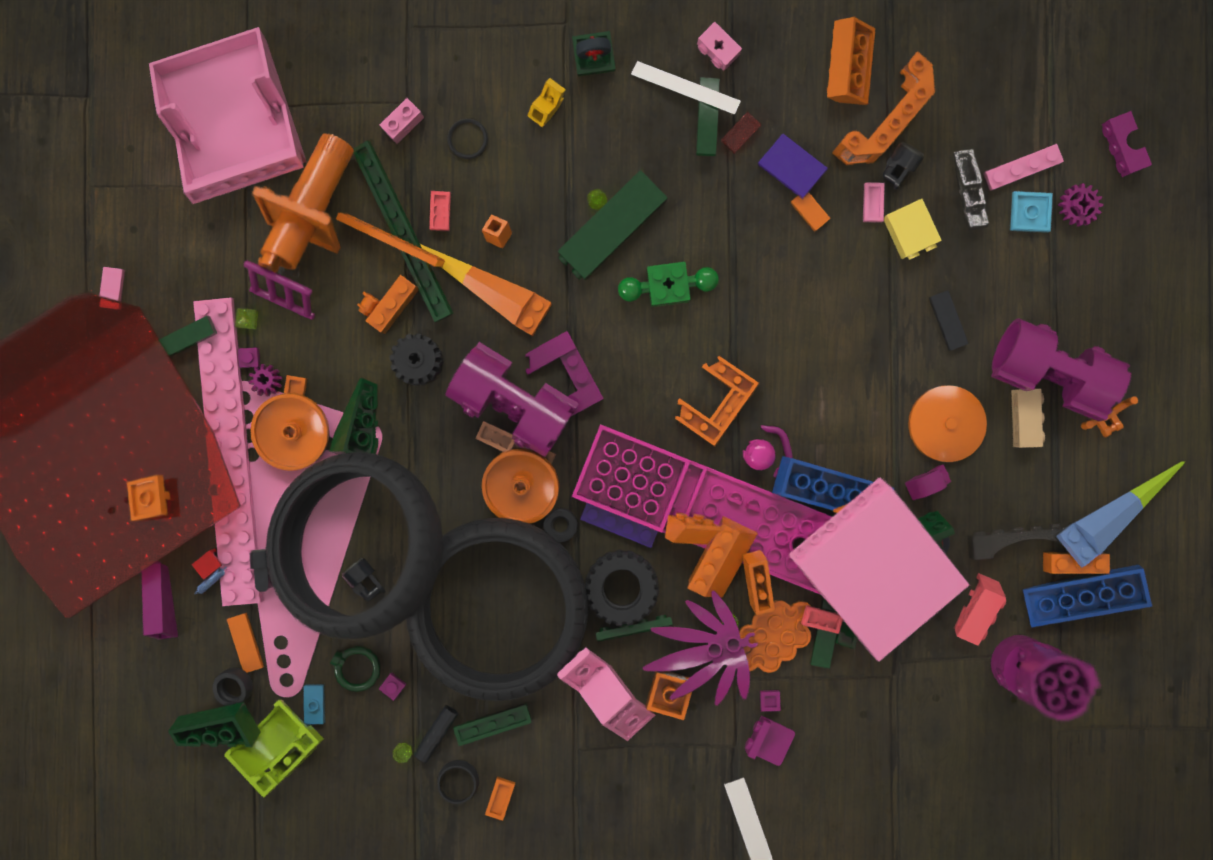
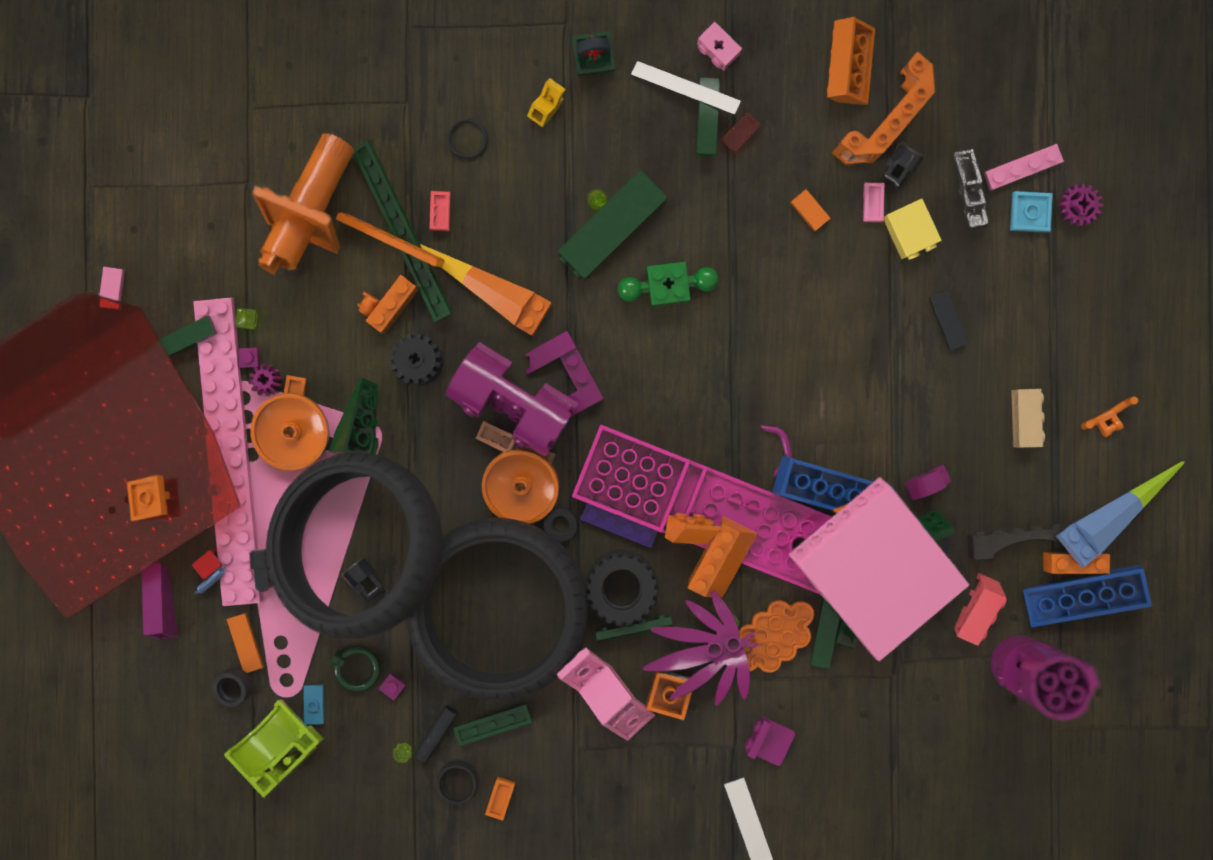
bright pink panel [149,27,307,204] -> none
dark green wedge [168,702,261,747] -> none
magenta bar [244,261,315,320] -> none
bright pink brick [380,98,424,144] -> none
orange brick [482,215,512,249] -> none
orange wedge [675,356,759,447] -> none
orange brick [742,550,775,616] -> none
dark pink helmet [743,439,775,470] -> none
dark purple tile [758,134,828,199] -> none
magenta plate [760,690,781,712] -> none
coral plate [801,605,843,634] -> none
orange dish [908,386,987,462] -> none
magenta cylinder [991,318,1131,421] -> none
magenta arch [1102,111,1152,177] -> none

